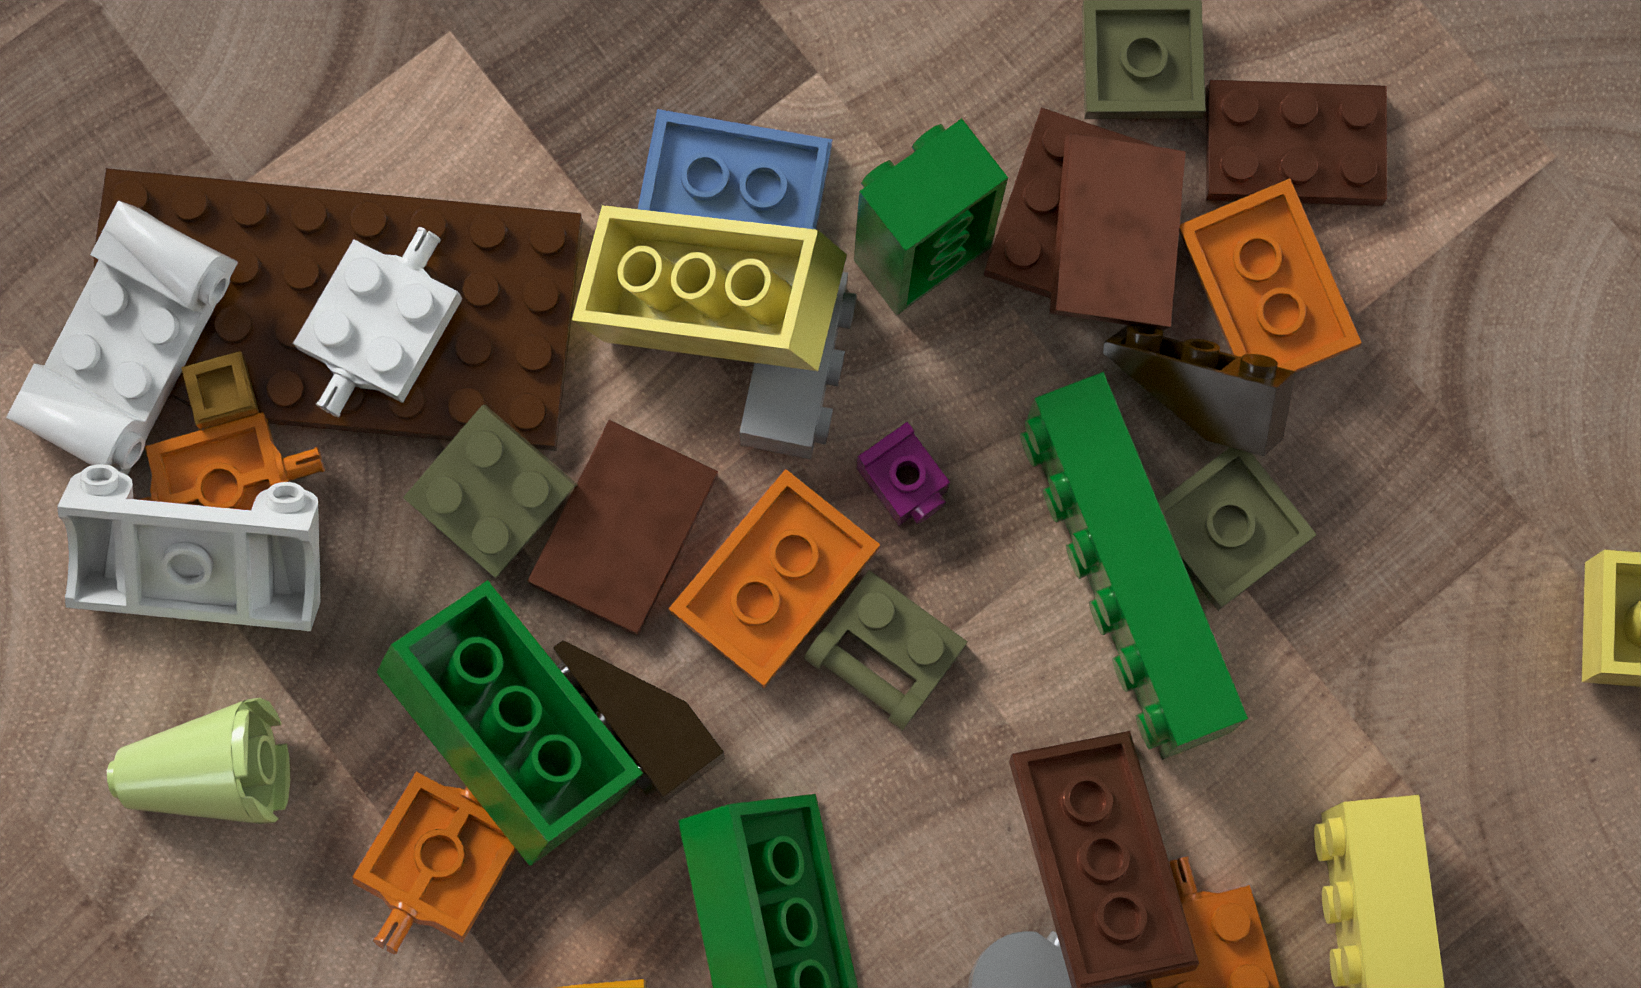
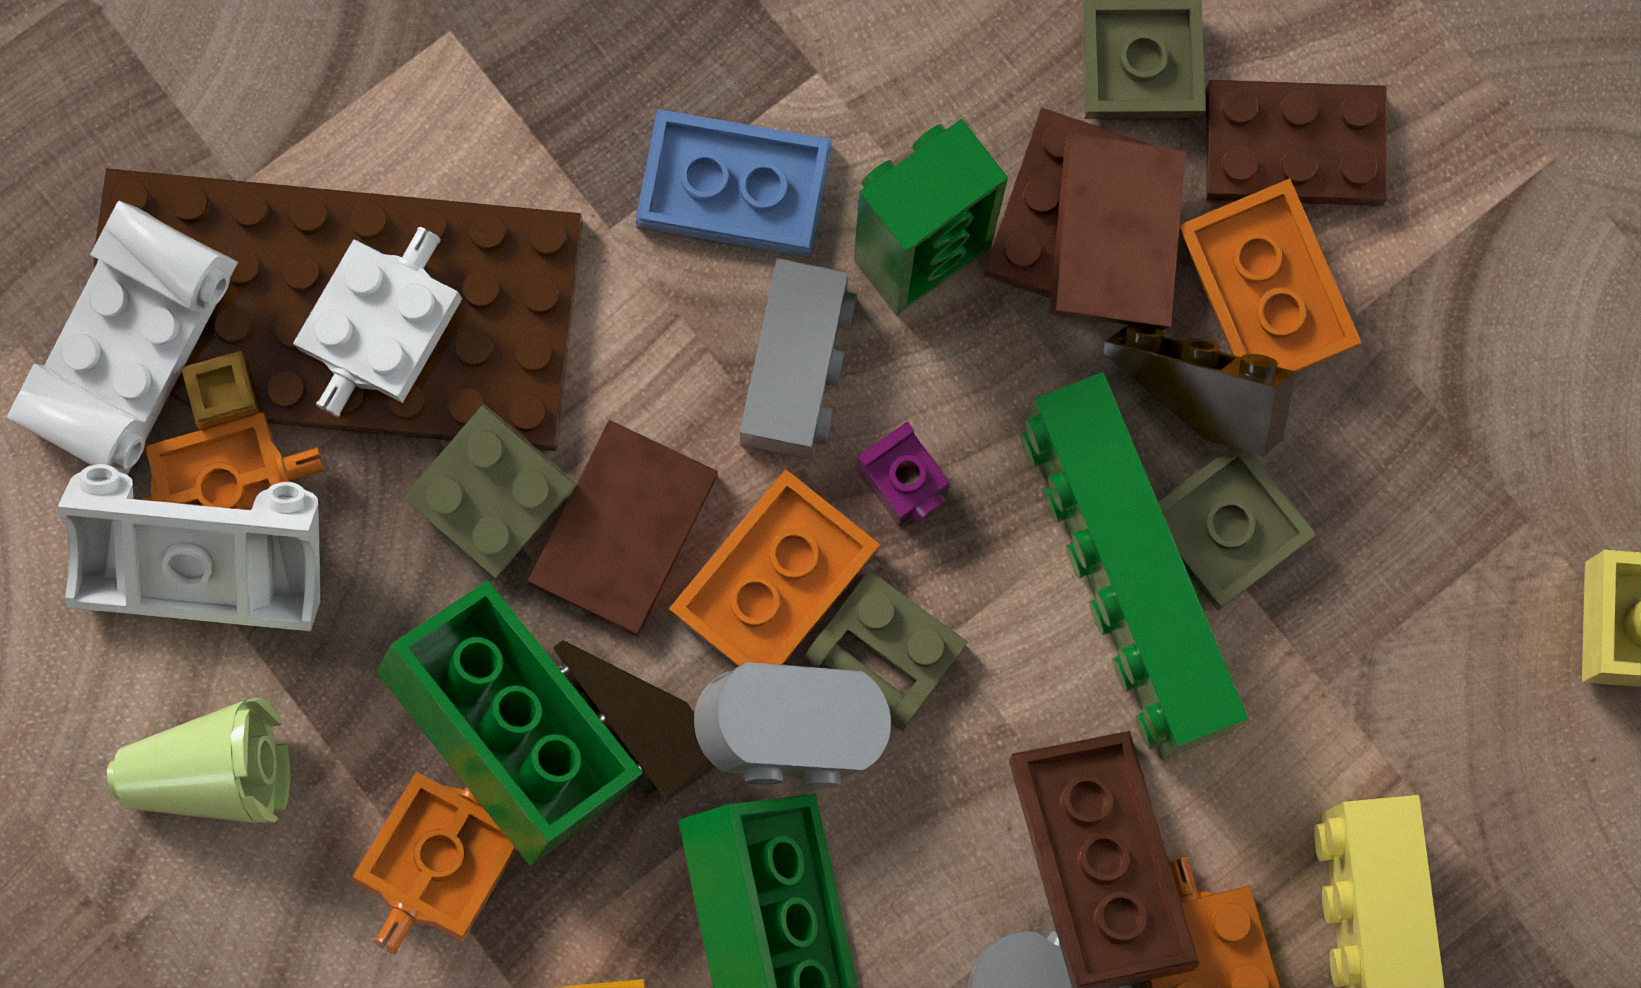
light yellow brick [572,205,847,371] -> none
none -> light grey brick [694,662,891,788]

